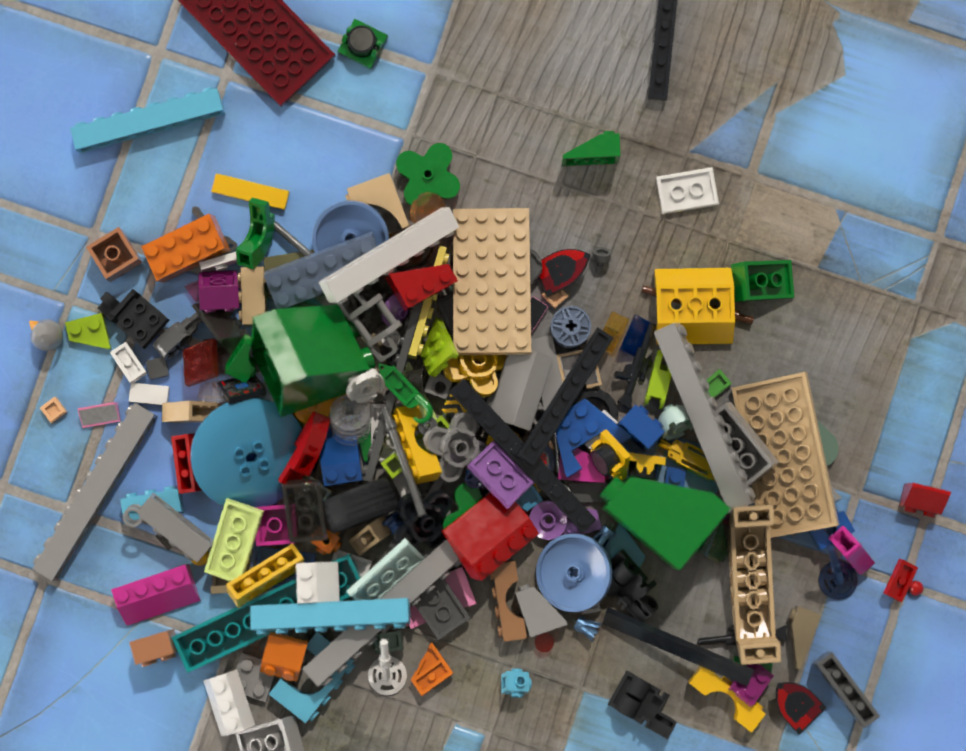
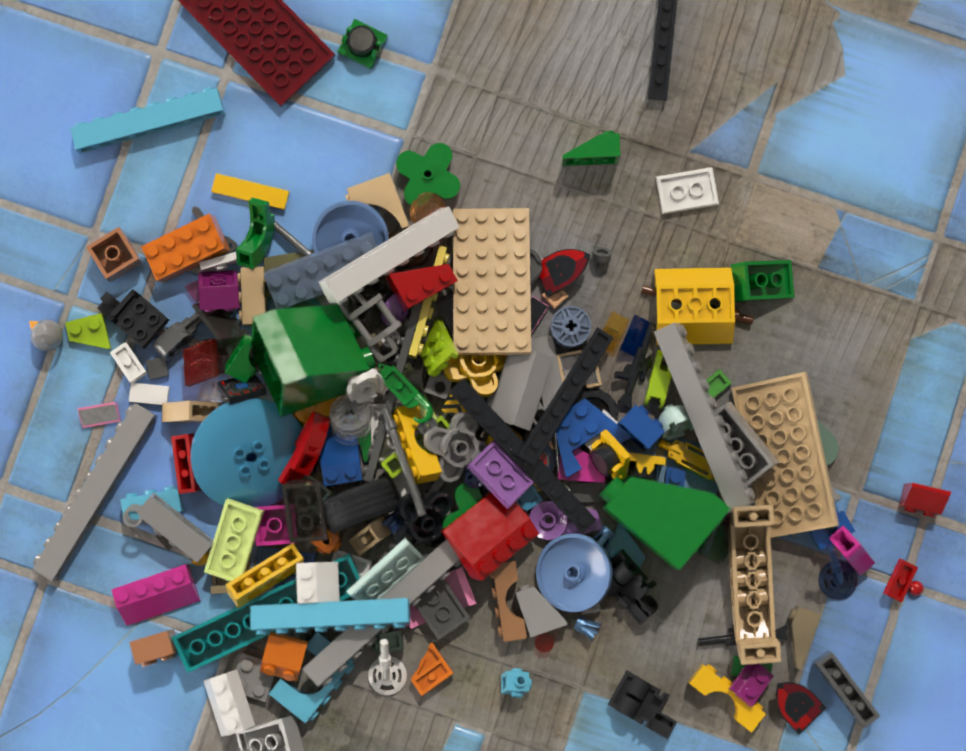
light nougat tile [40,397,67,424] -> none
black tile [603,607,754,687] -> none

